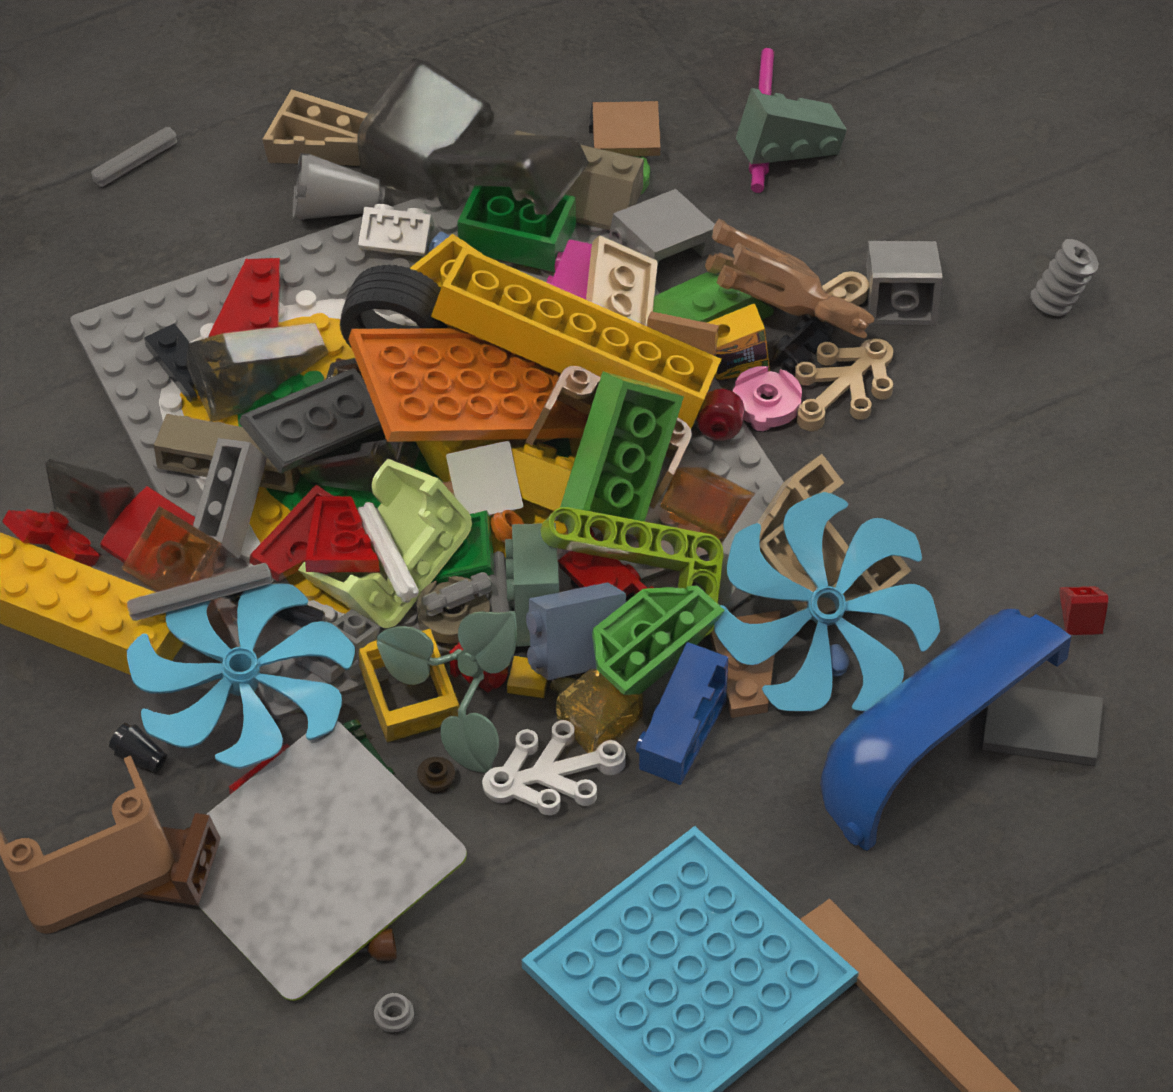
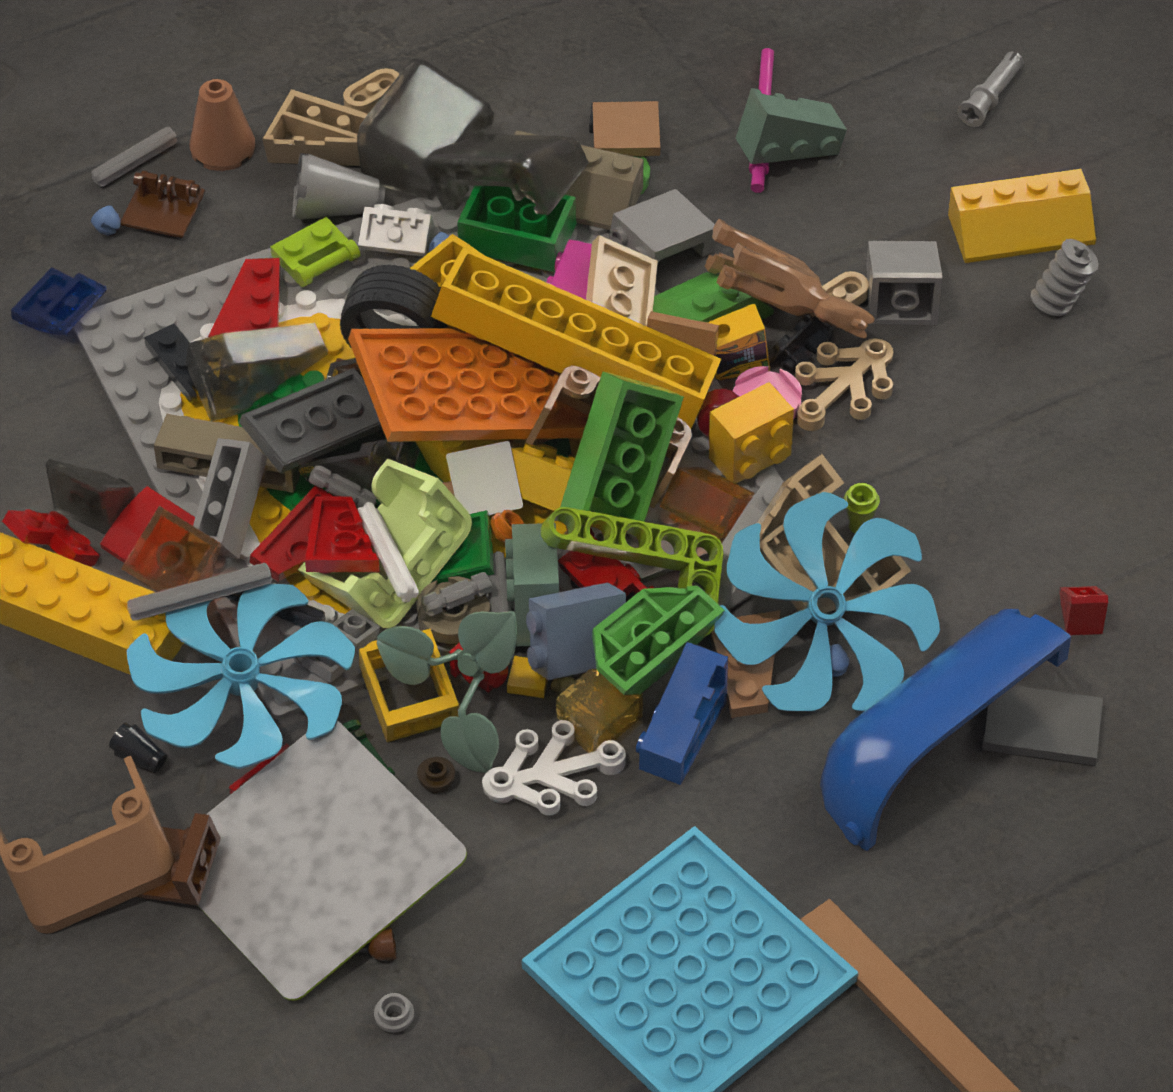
none -> clear blue slope [11,267,107,335]
none -> medium blue hinge [91,206,121,236]
none -> reddish brown hinge [121,170,206,238]
none -> nougat cone [189,79,256,171]
none -> lime plate [270,217,361,287]
none -> light grey axle [309,466,377,508]
none -> tan plate [343,68,402,114]
none -> yellow brick [709,382,794,485]
none -> lime cone [844,483,880,534]
none -> yellow slope [948,169,1096,263]
none -> light grey pin [957,51,1024,127]

